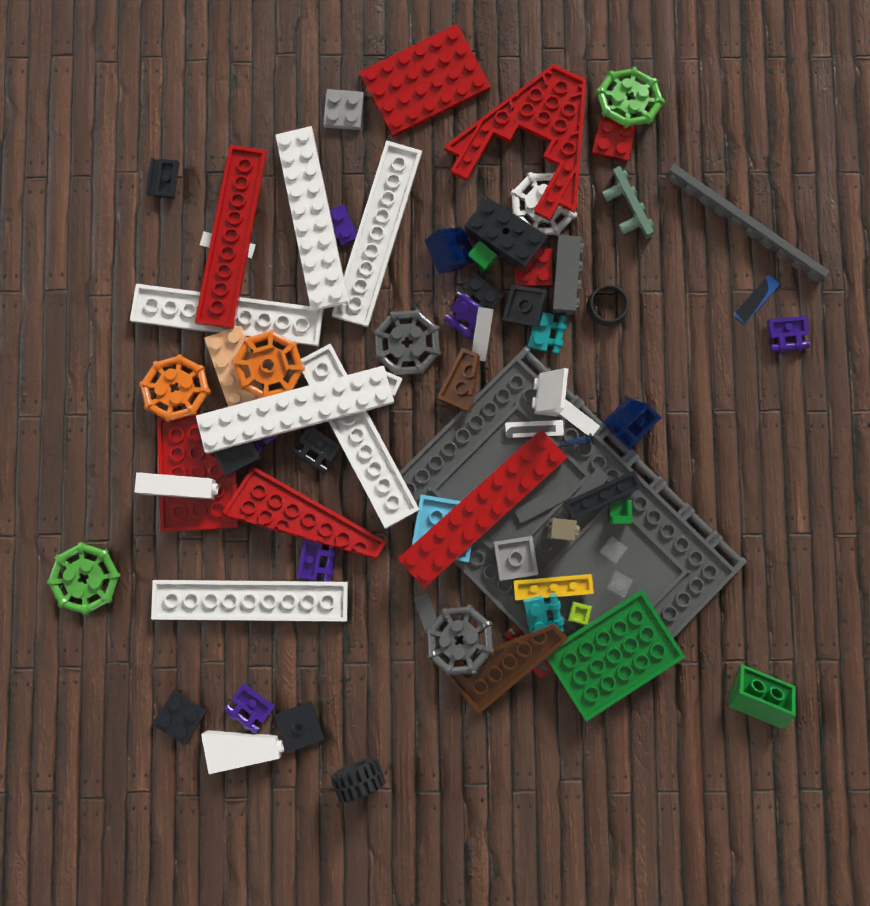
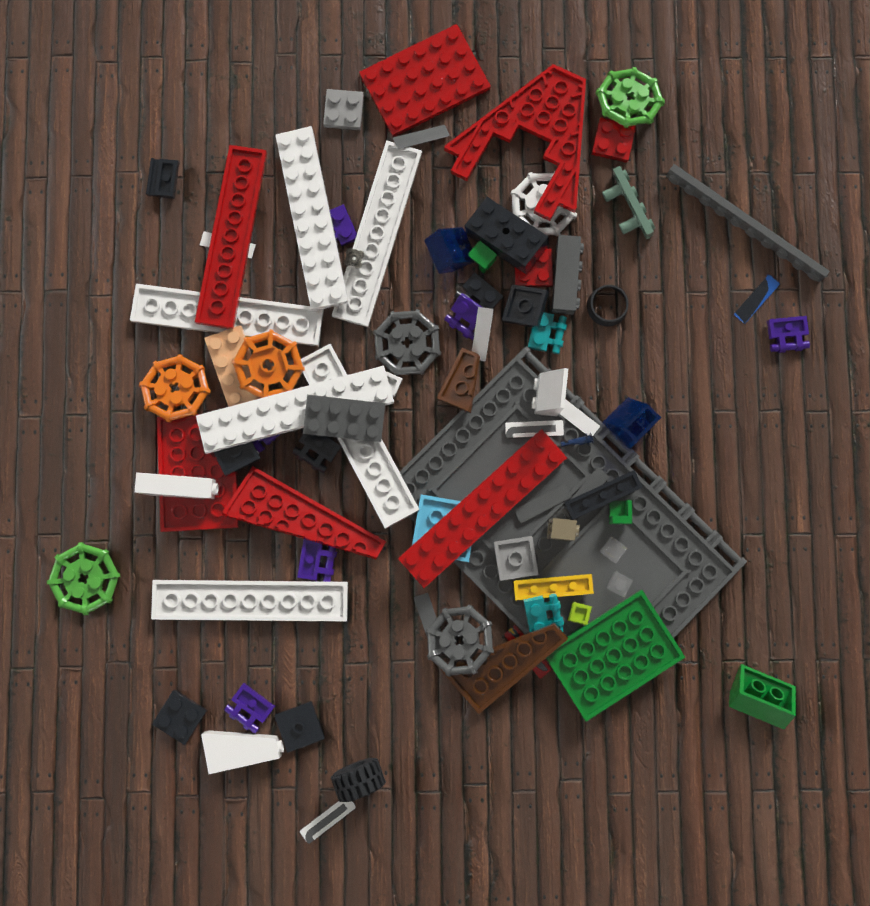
none -> sticker [300,801,356,844]
none -> dark grey plate [303,394,385,442]
none -> clear smoke plate [344,248,365,269]
none -> dark grey sticker [393,125,450,149]

